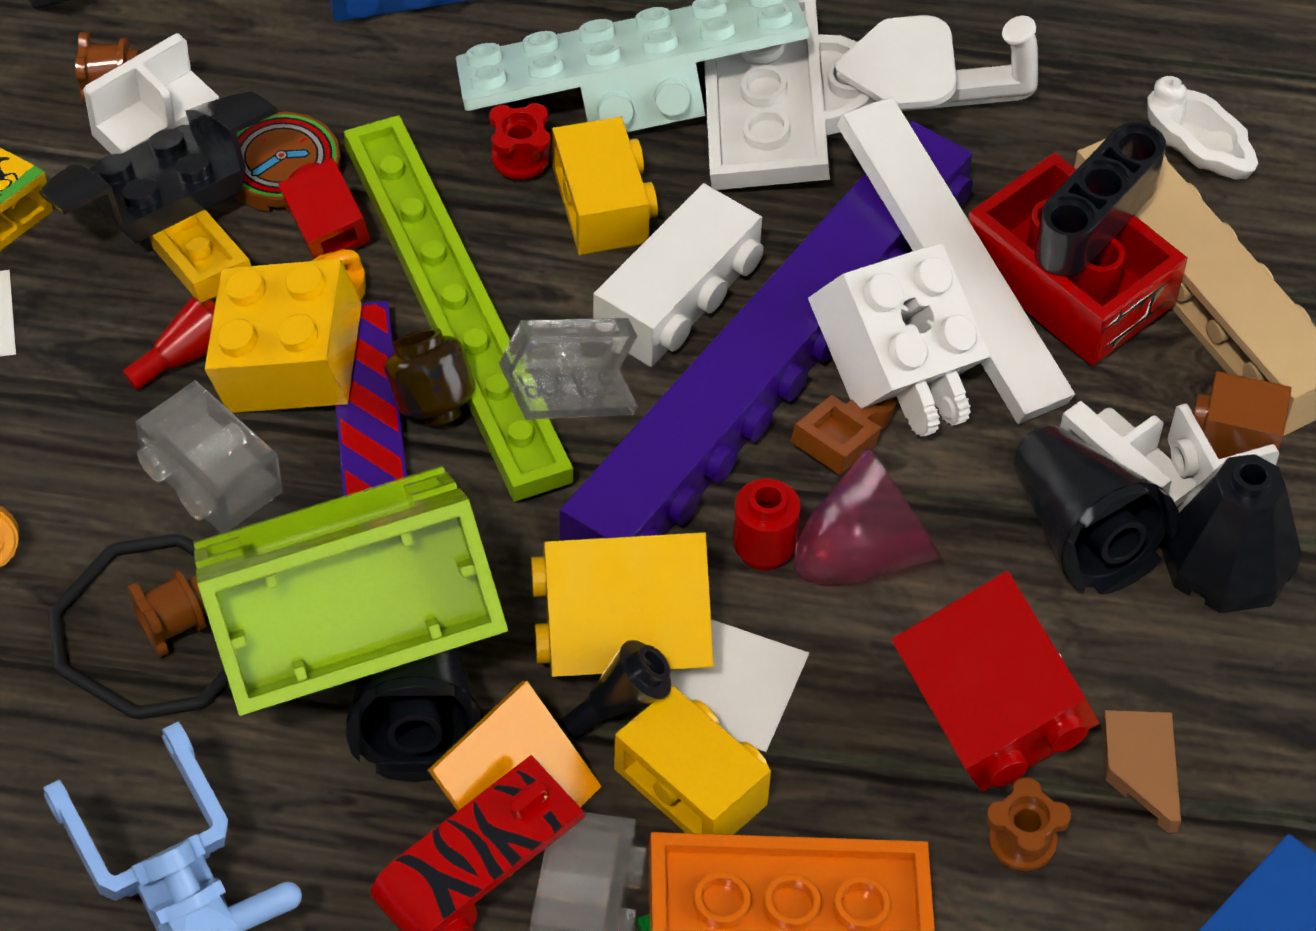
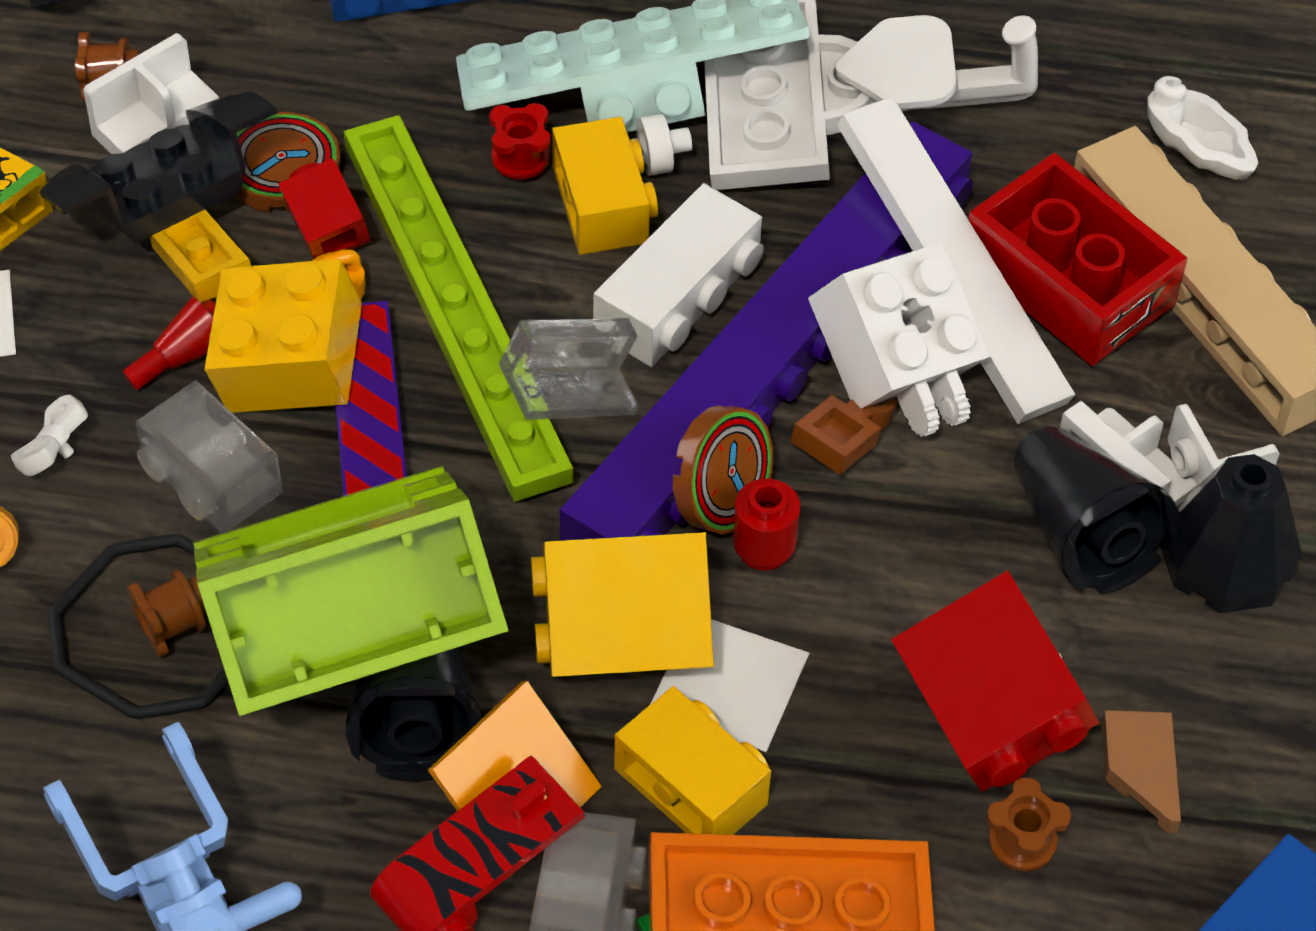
dark brown head [384,328,475,426] -> none
black cone [564,640,671,737] -> none
clear pink helmet [794,446,942,585] -> none
black beam [1035,122,1166,276] -> none
dark orange brick [1193,371,1292,459] -> none
none -> white piece [11,395,88,476]
none -> white tile [636,114,692,176]
none -> tile [672,405,773,535]

